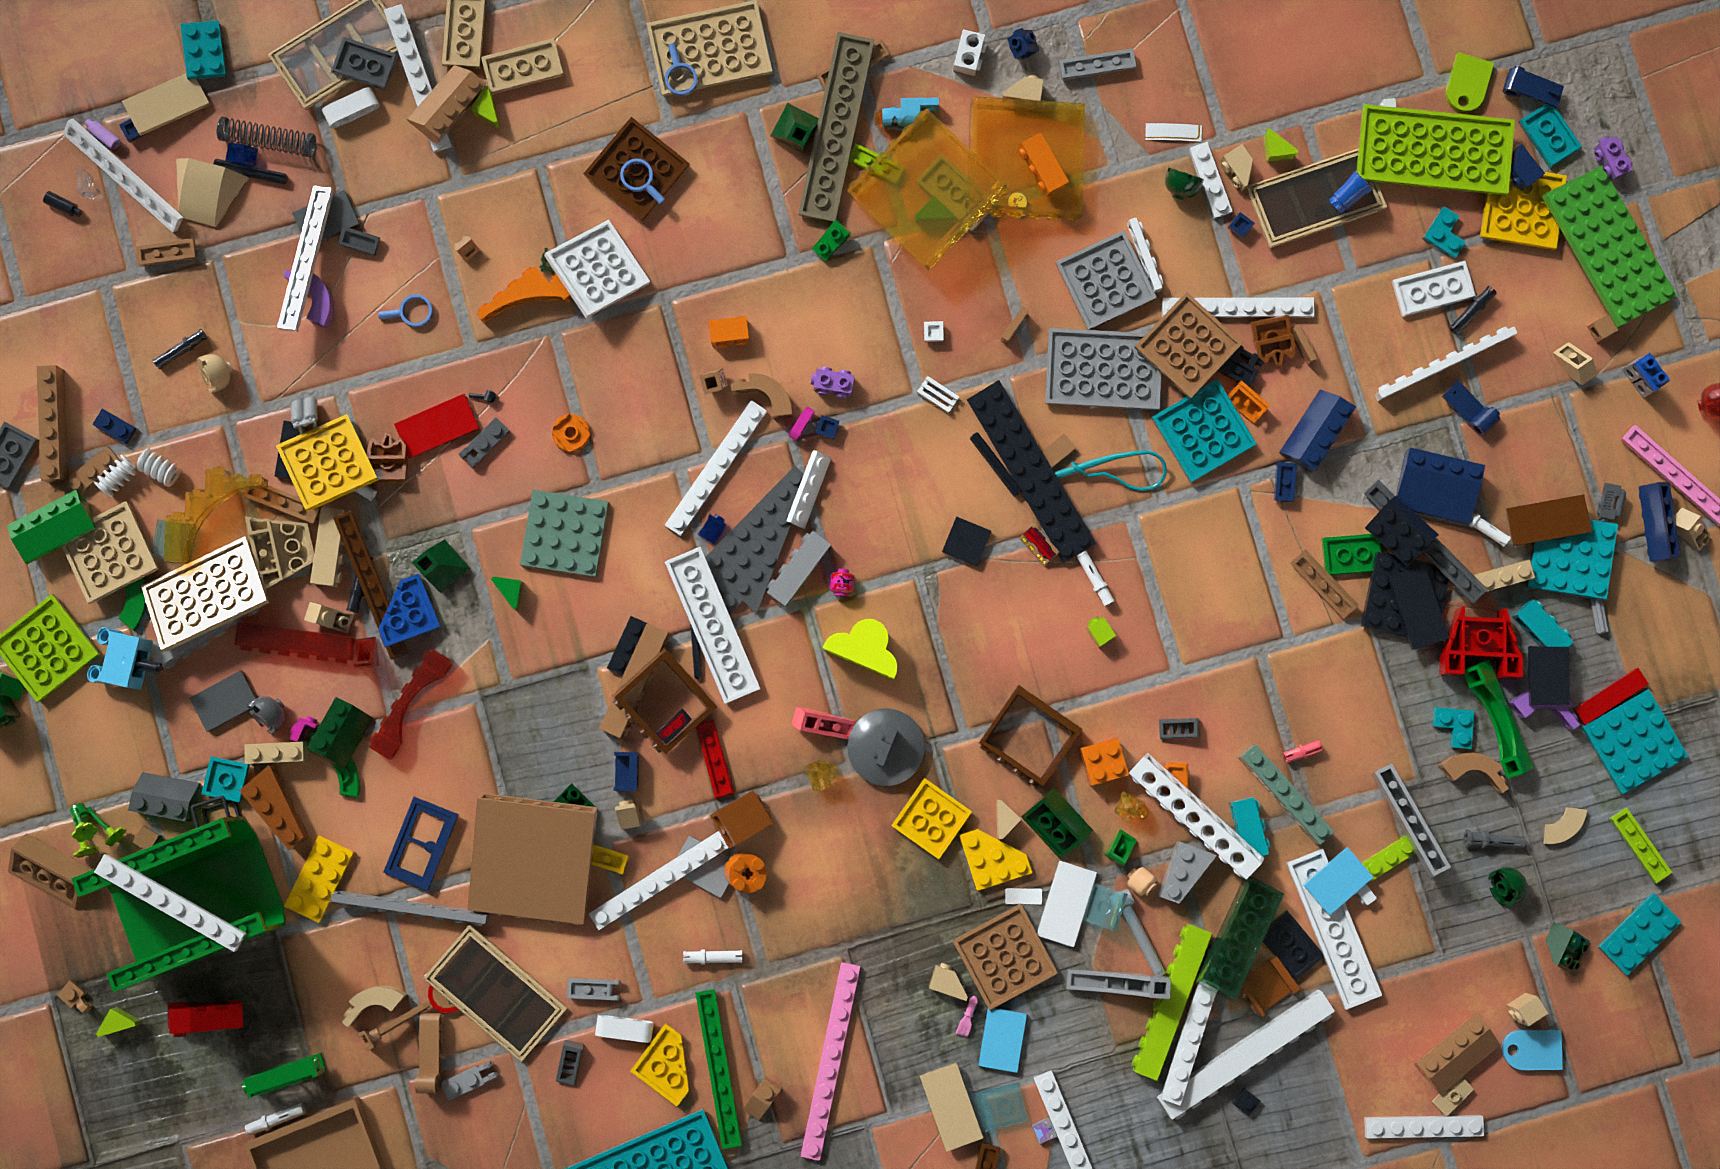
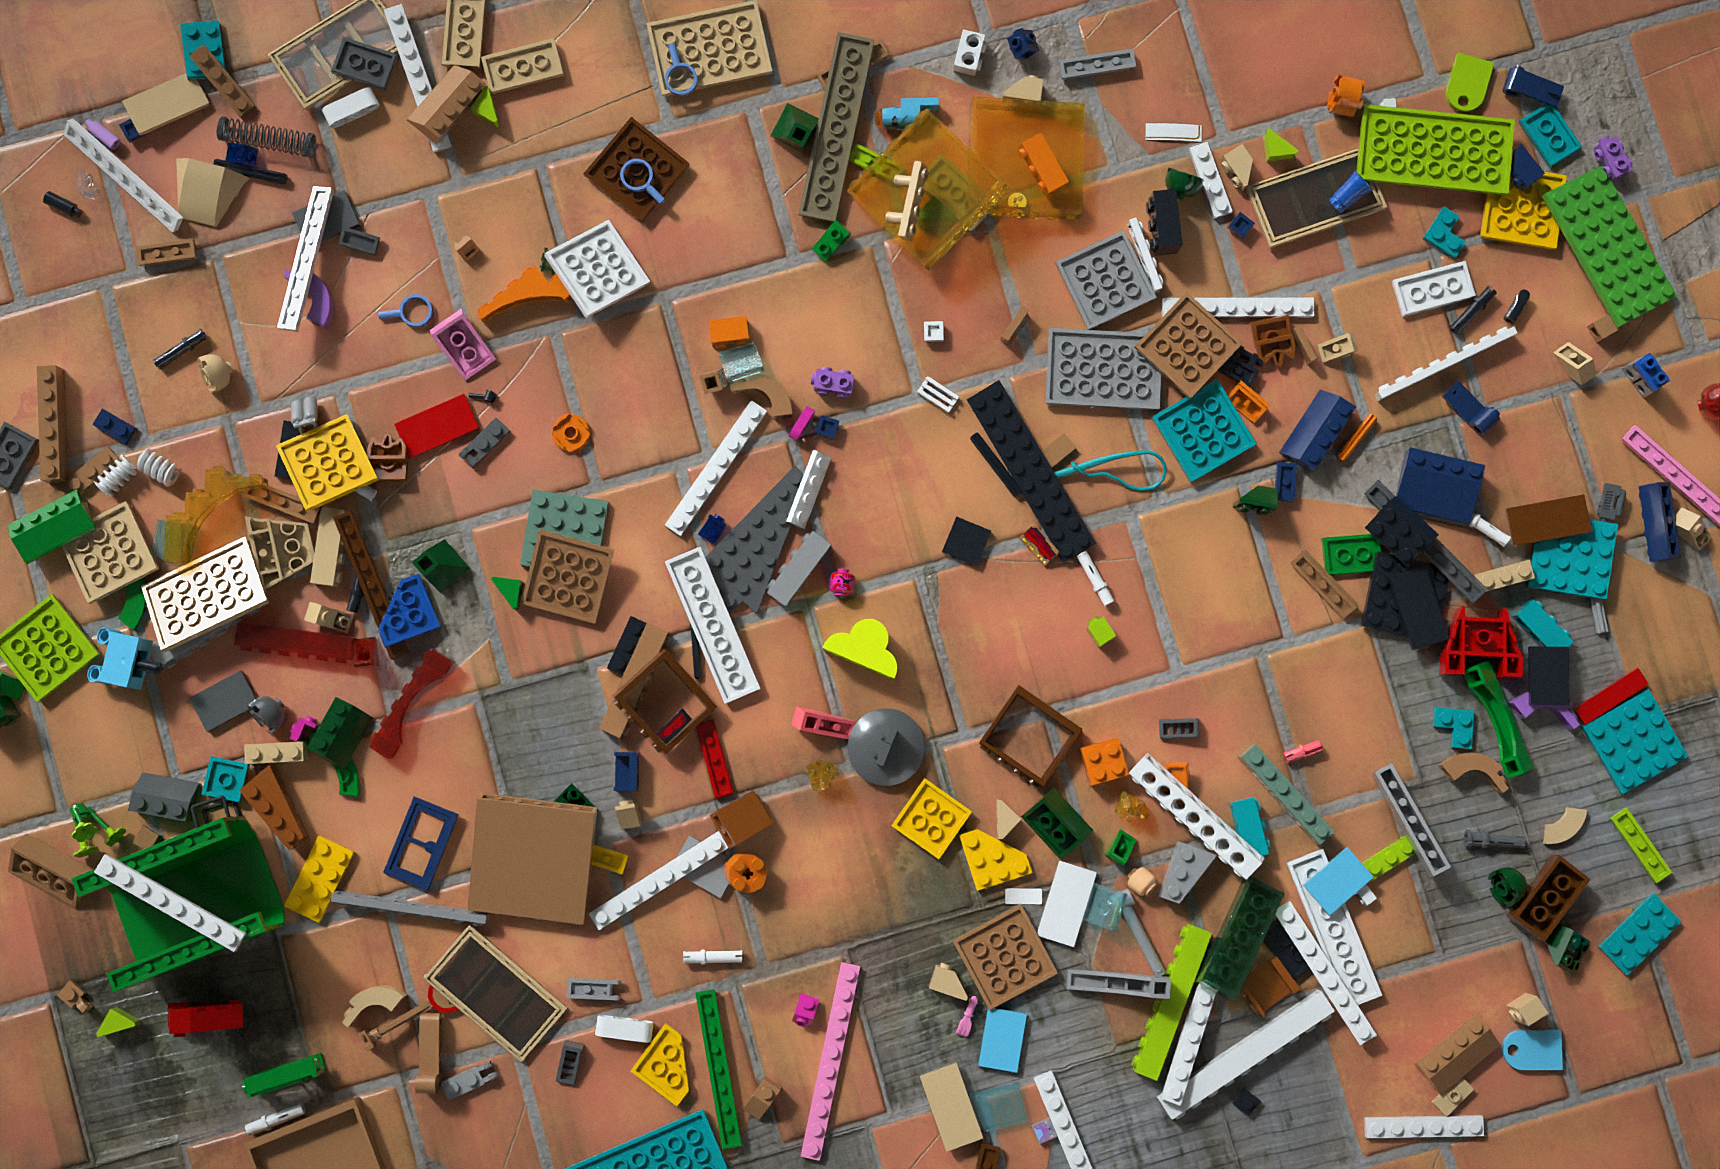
none -> medium nougat plate [189,44,255,118]
none -> bright pink slope [430,309,496,380]
none -> medium nougat plate [521,529,615,624]
none -> clear light blue tile [718,341,764,382]
none -> dark pink bracket [792,993,819,1027]
none -> tan plate [886,161,929,241]
none -> black brick [1146,189,1183,256]
none -> dark green slope [1233,485,1278,516]
none -> white plate [1273,900,1377,1045]
none -> tan slope [1318,333,1358,363]
none -> orange brick [1327,75,1365,117]
none -> orange axle [1336,413,1377,462]
none -> black bar [1503,289,1530,324]
none -> reddish brown brick [1506,855,1591,942]

